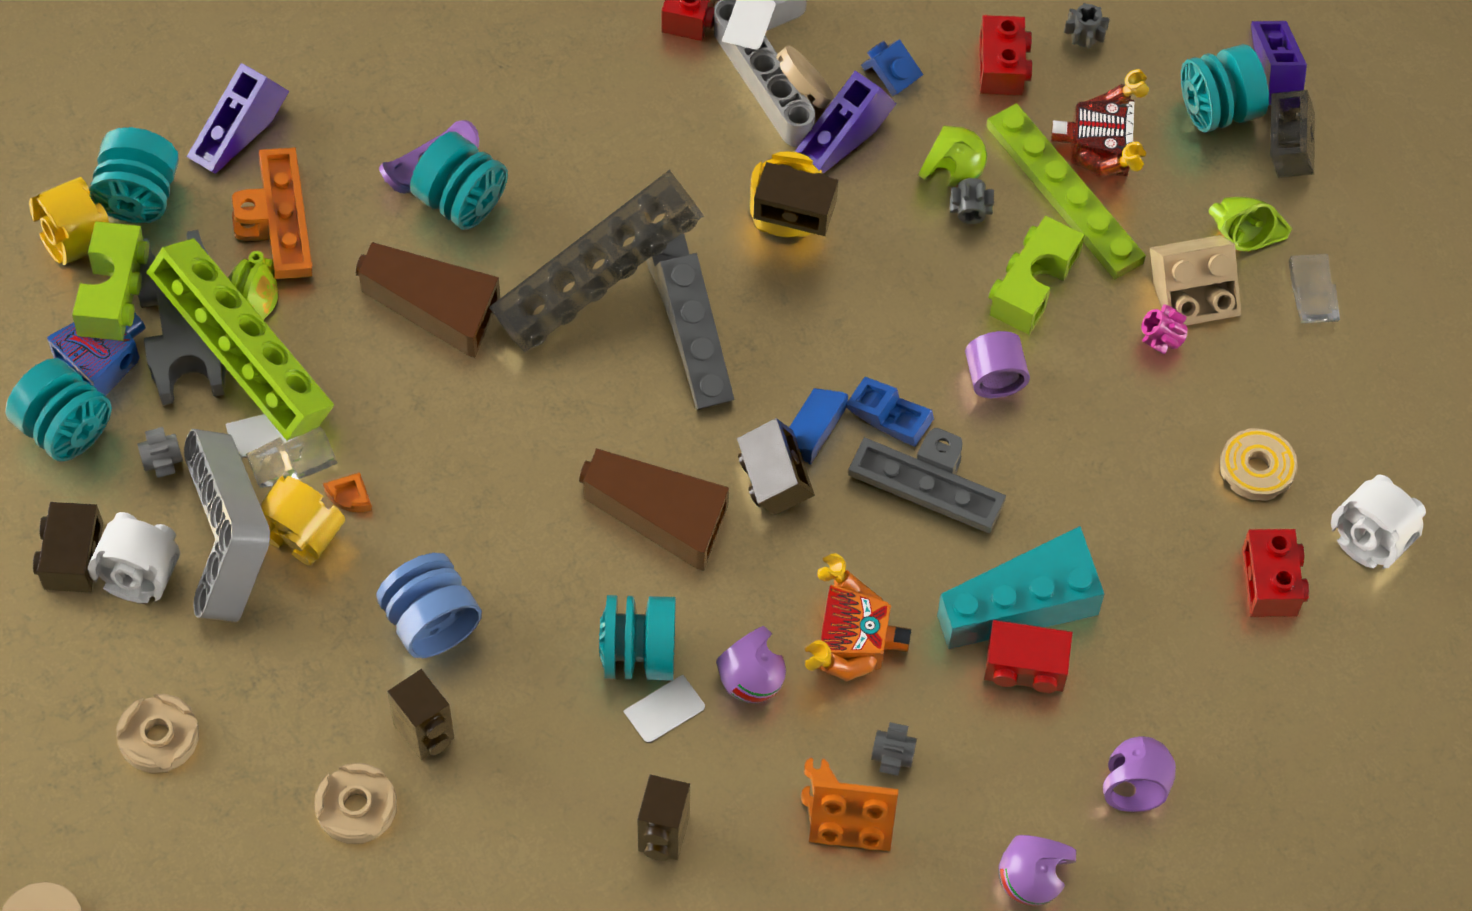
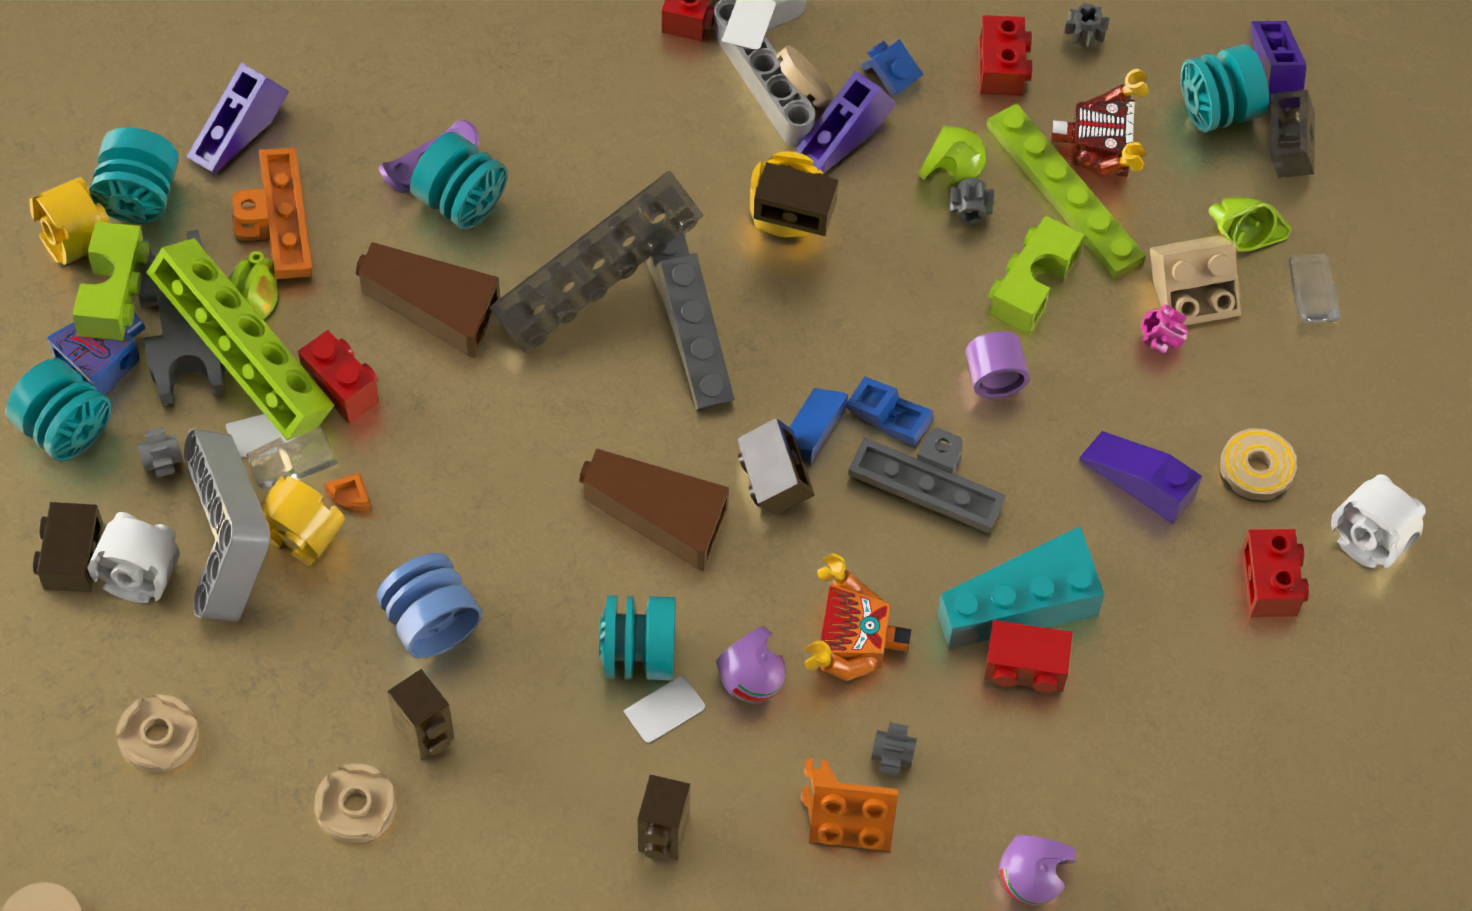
medium lavender helmet [1103,736,1176,812] -> none
none -> red brick [298,330,379,424]
none -> dark purple slope [1079,431,1202,524]

